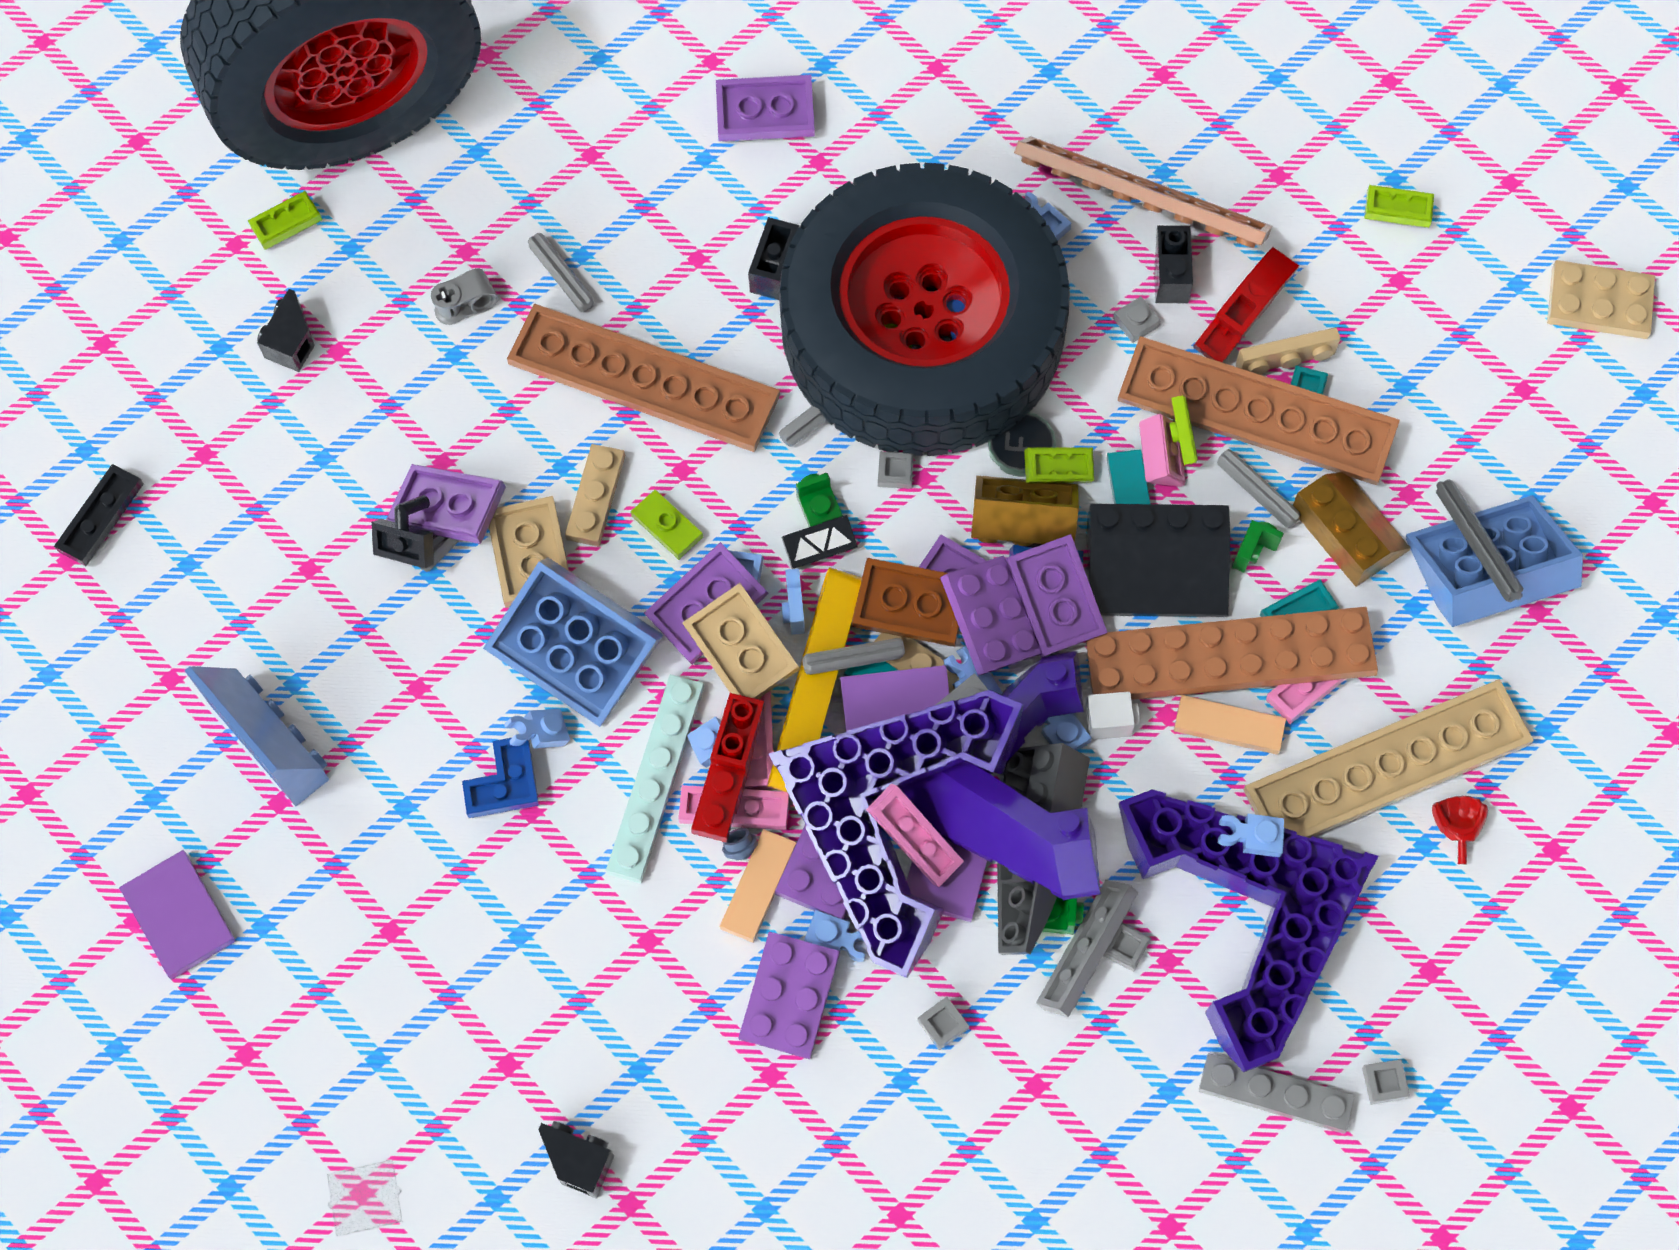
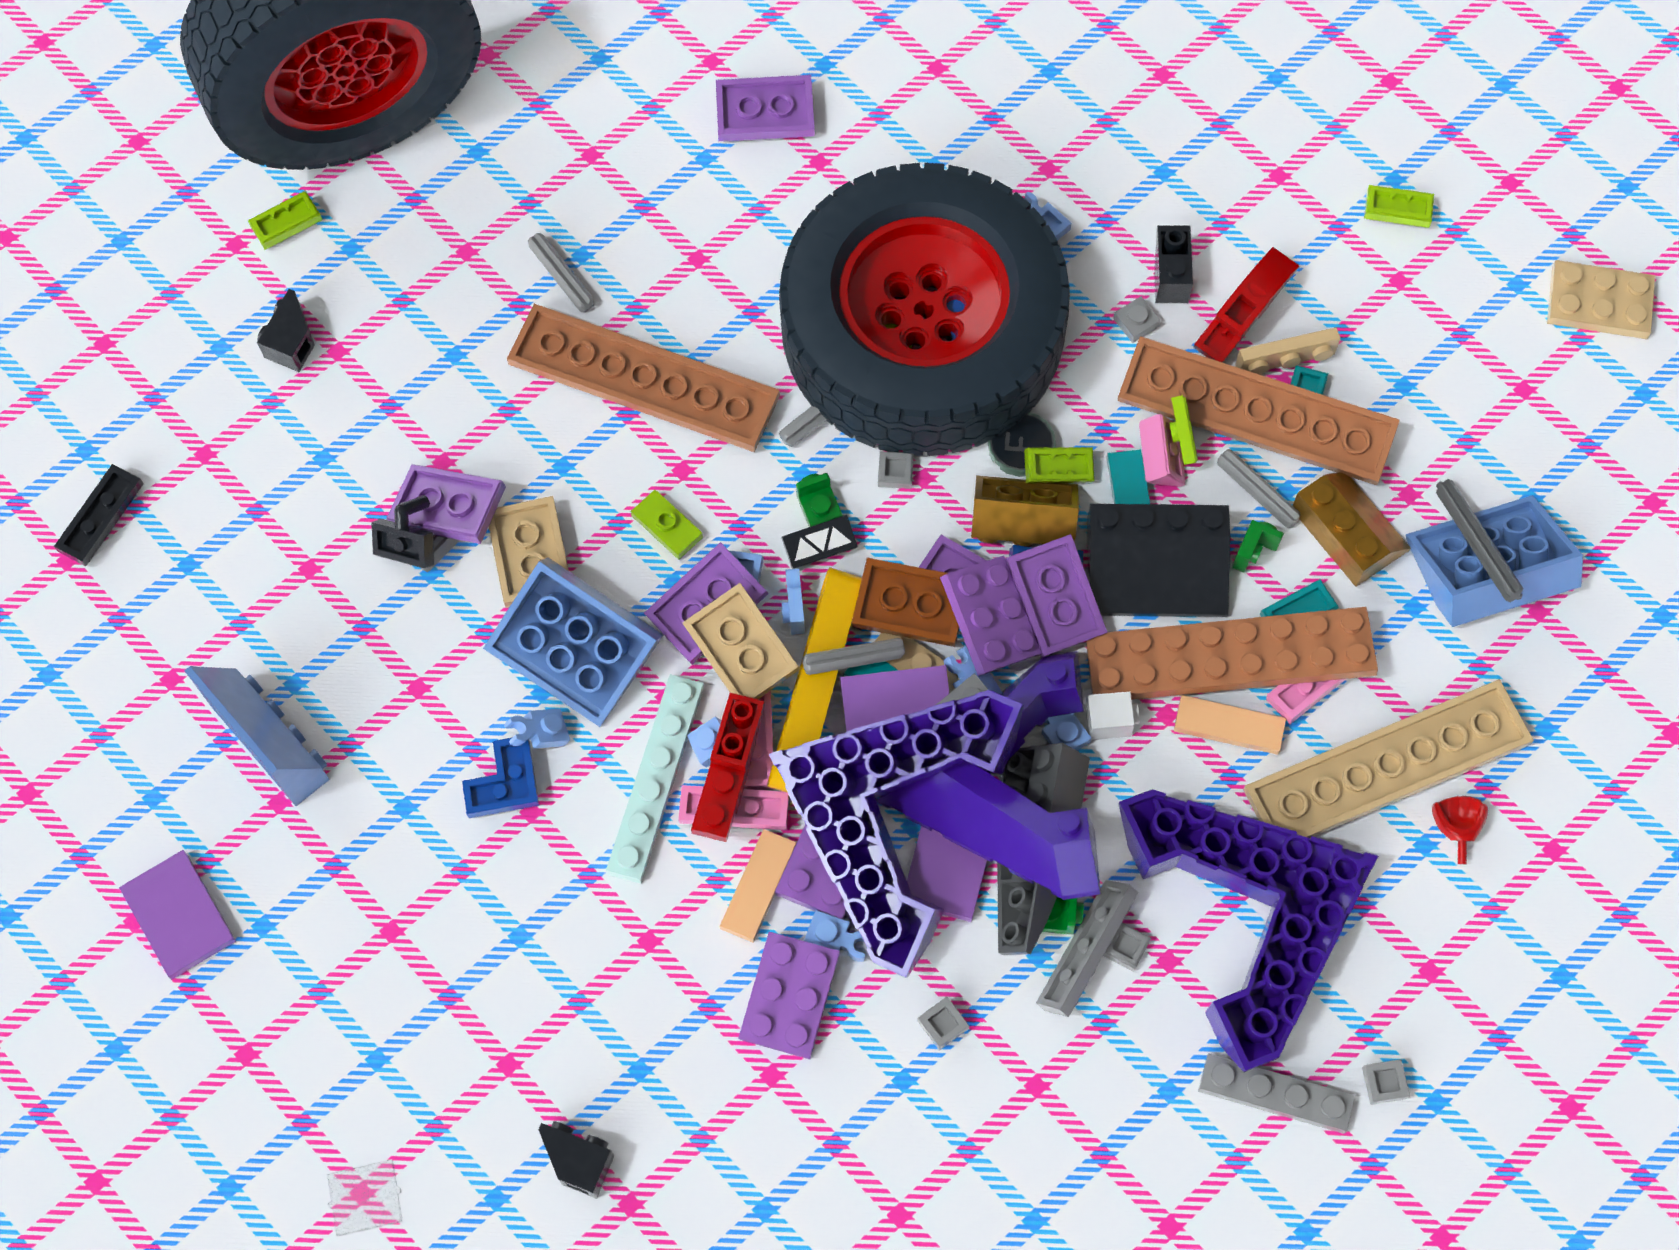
light grey piece [431,268,498,325] -> none
tan plate [565,444,625,547] -> none
sand blue plate [722,828,758,861] -> none
black brick [748,217,800,300] -> none
bright pink plate [866,784,964,887] -> none
nougat plate [1014,136,1273,248] -> none
light blue plate [1218,814,1284,857] -> none

